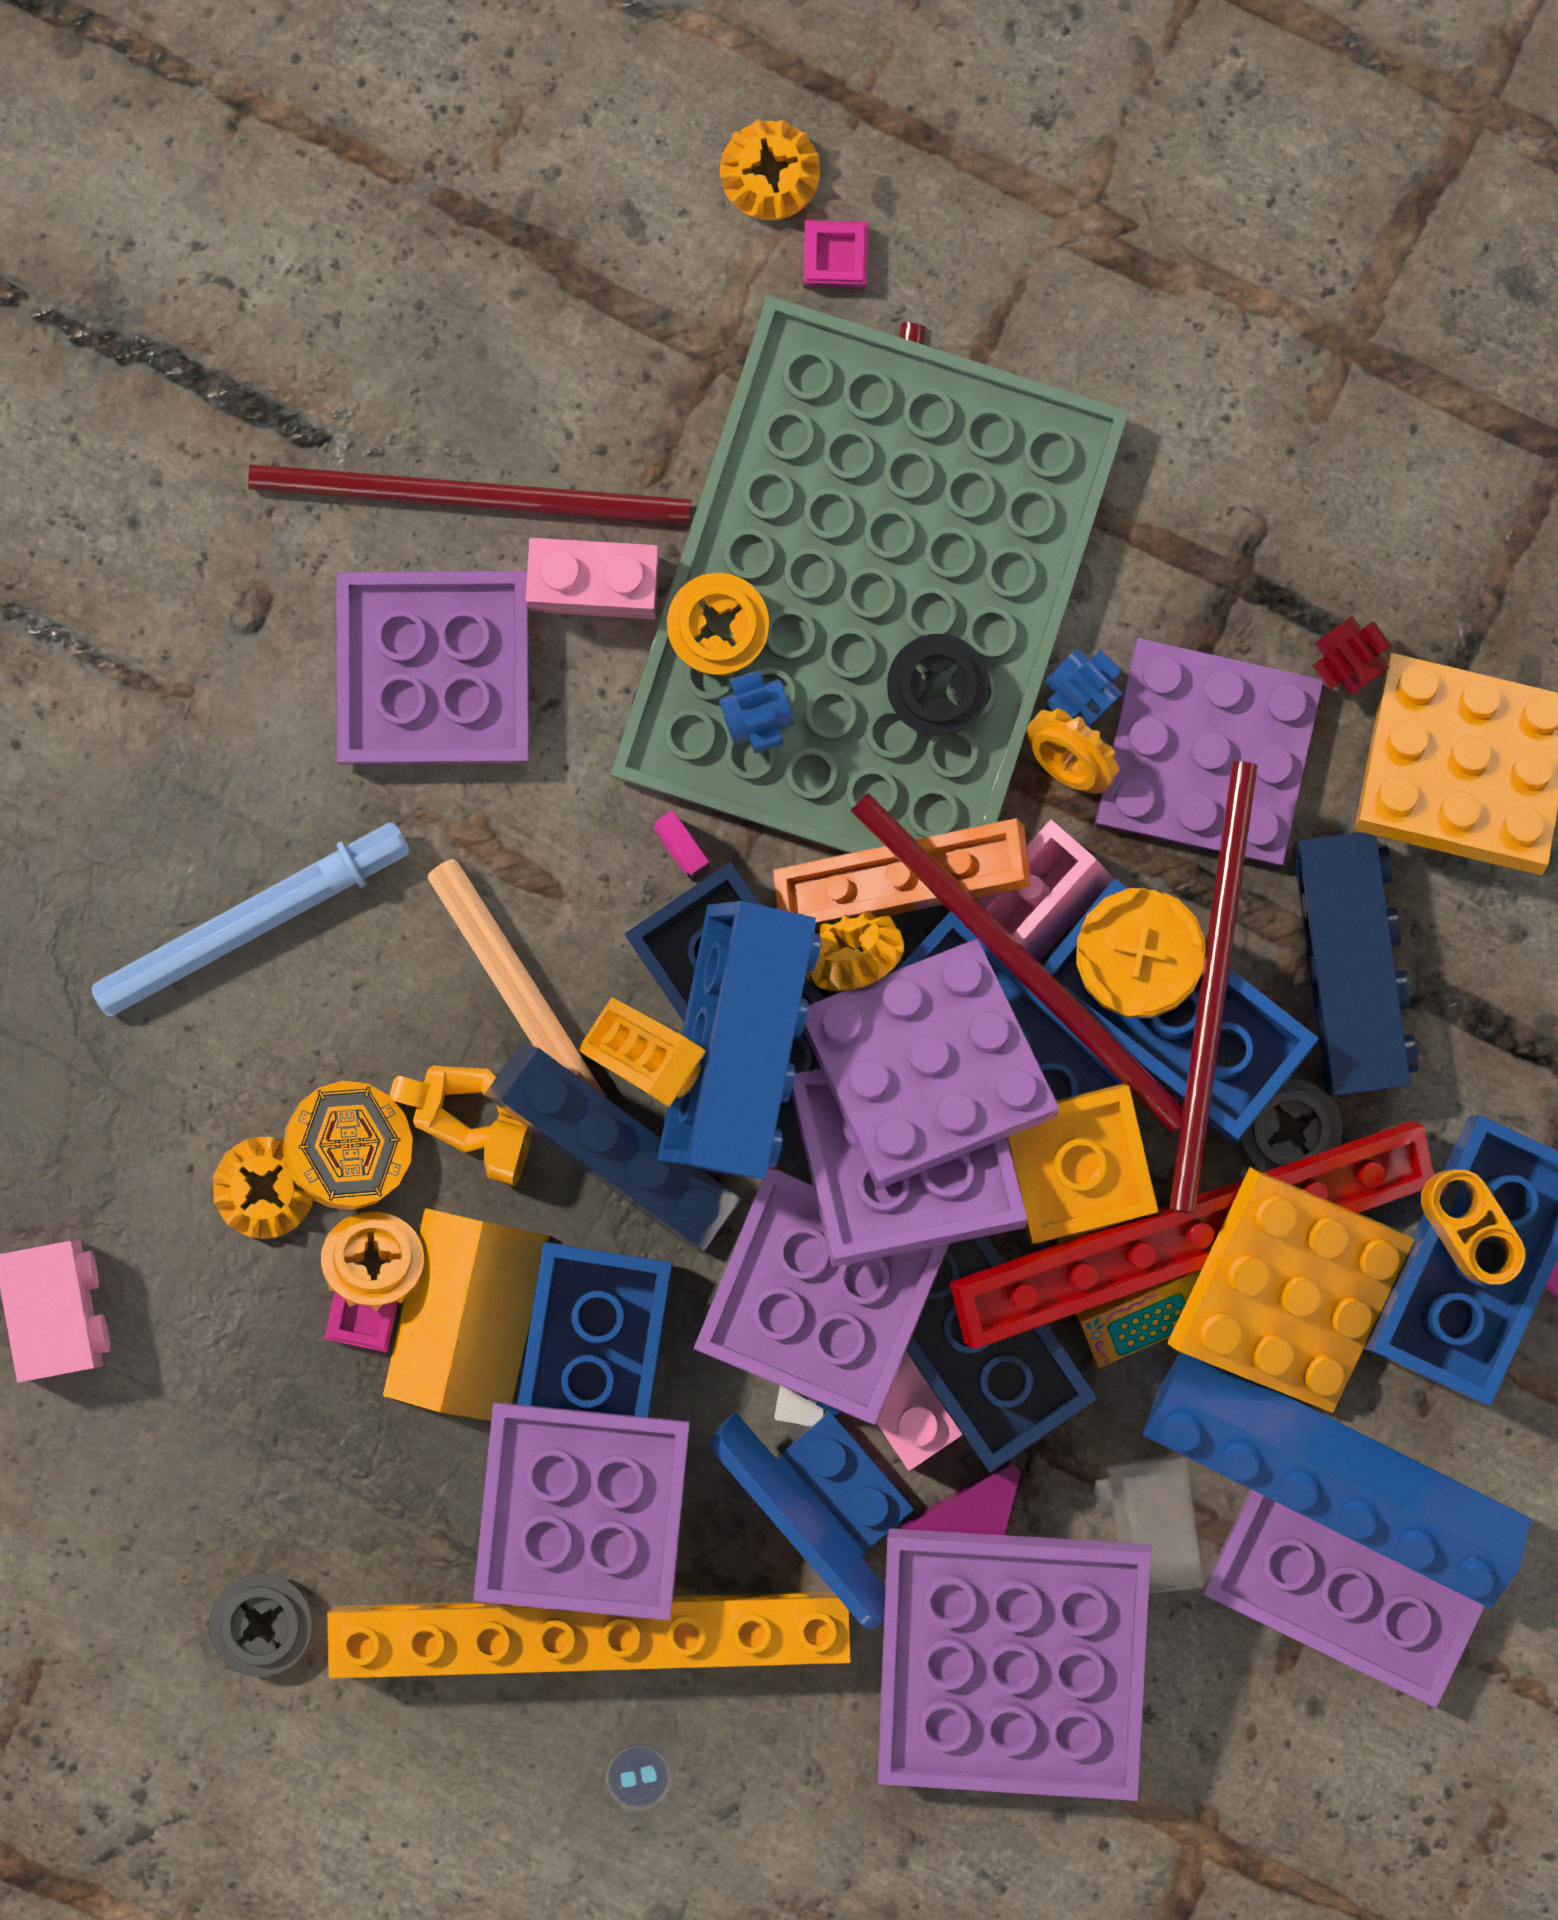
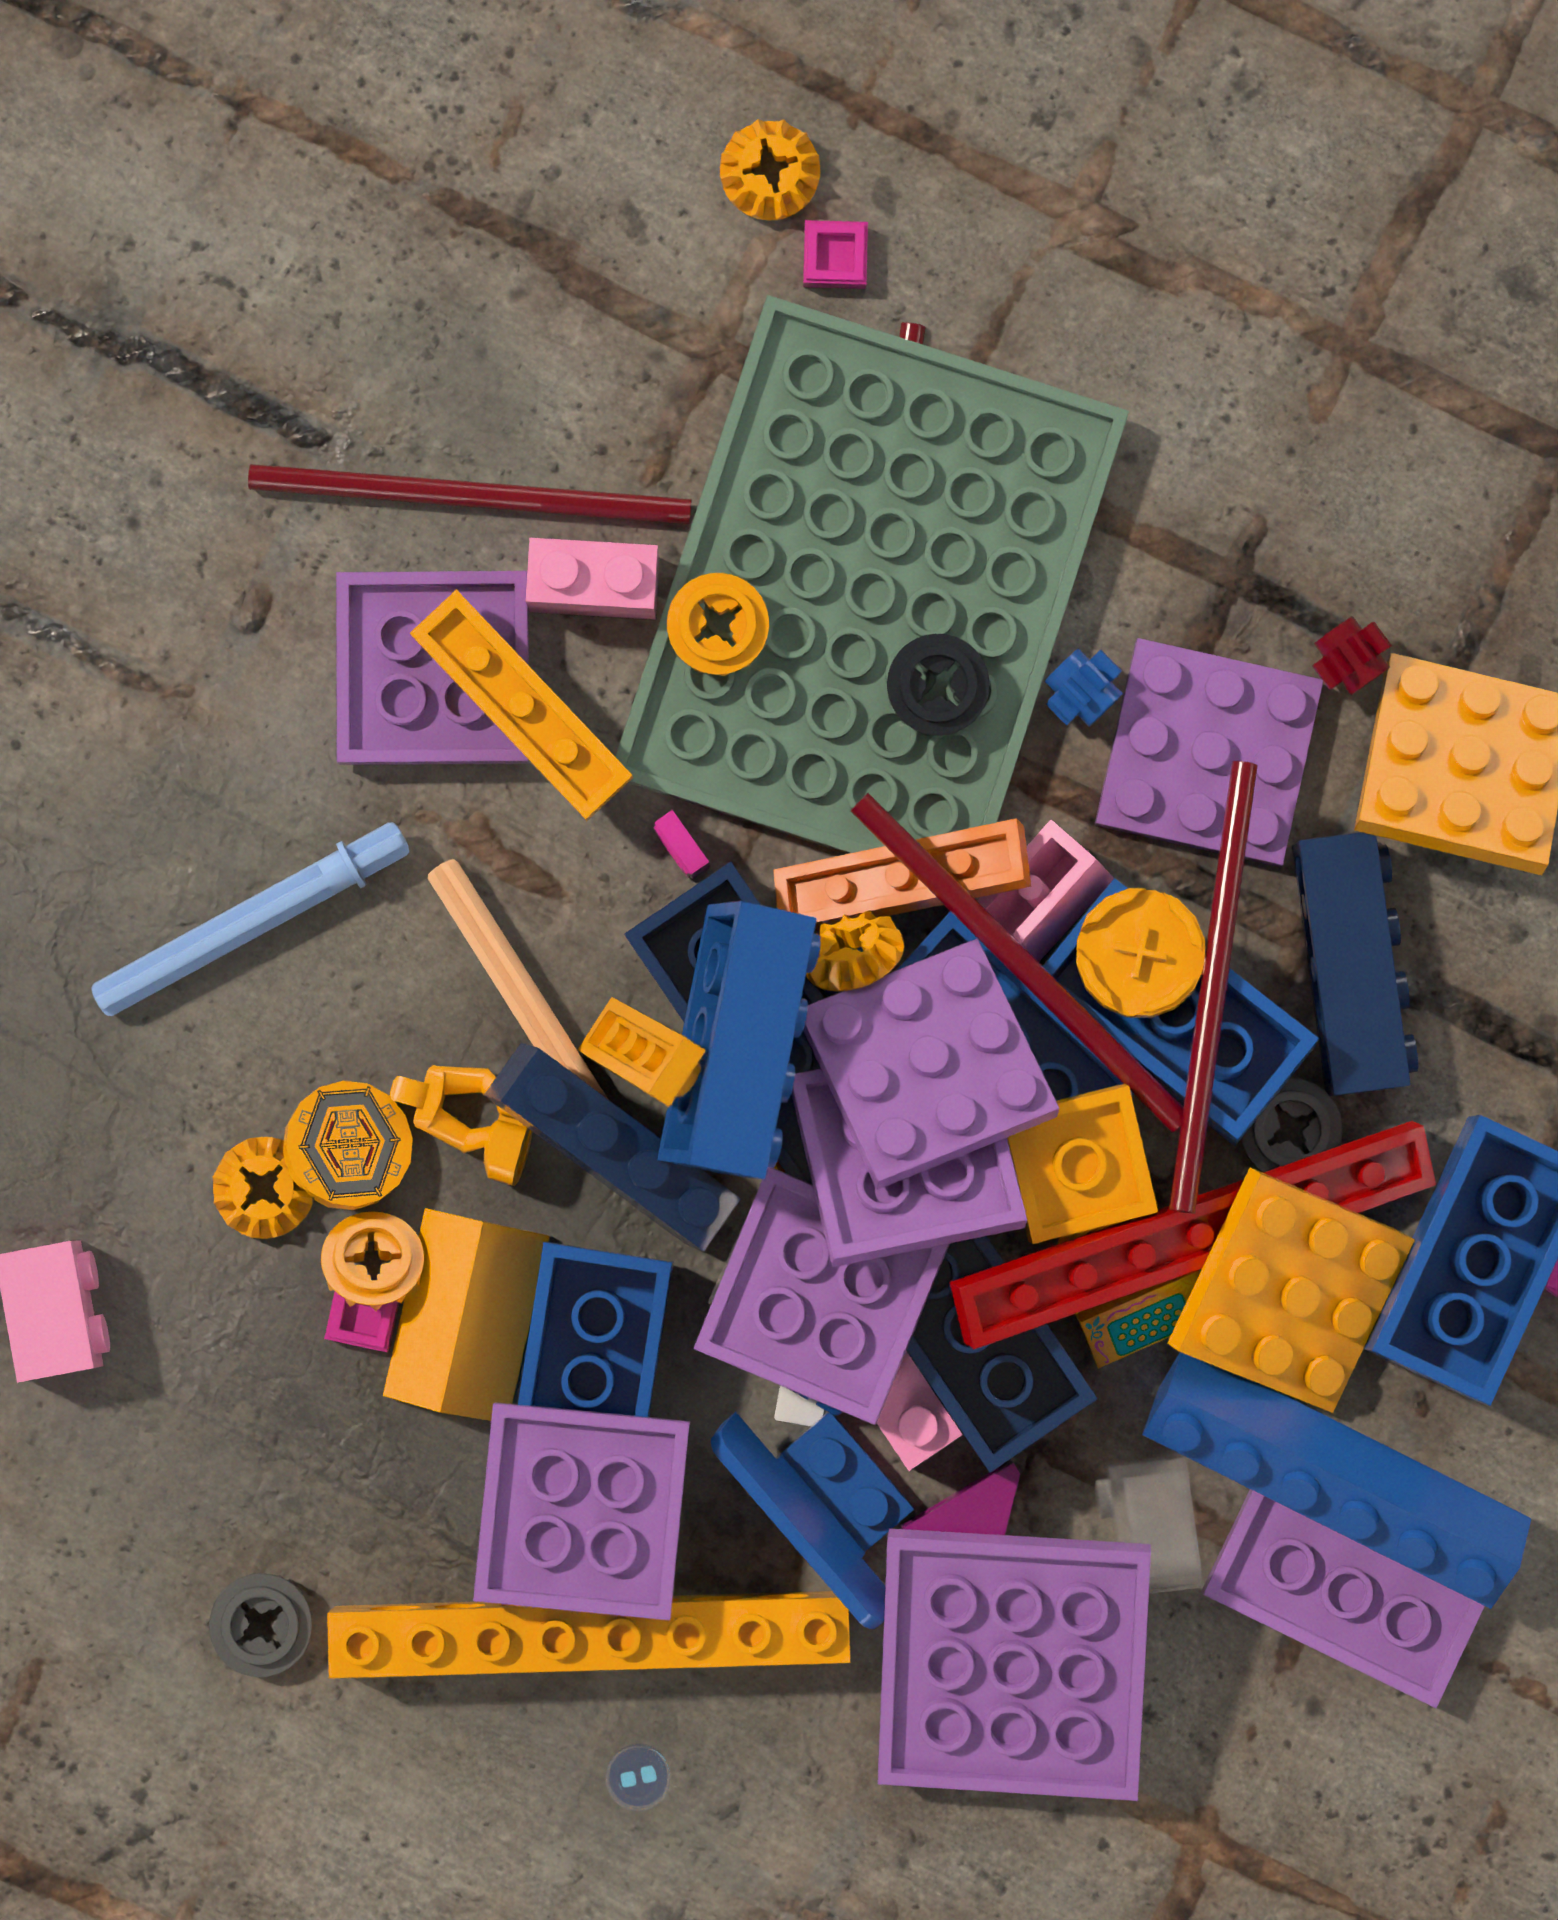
blue gear [719,670,795,754] -> none
light orange gear [1027,708,1120,793] -> none
light orange beam [1421,1170,1525,1284] -> none
none -> light orange plate [410,589,633,821]

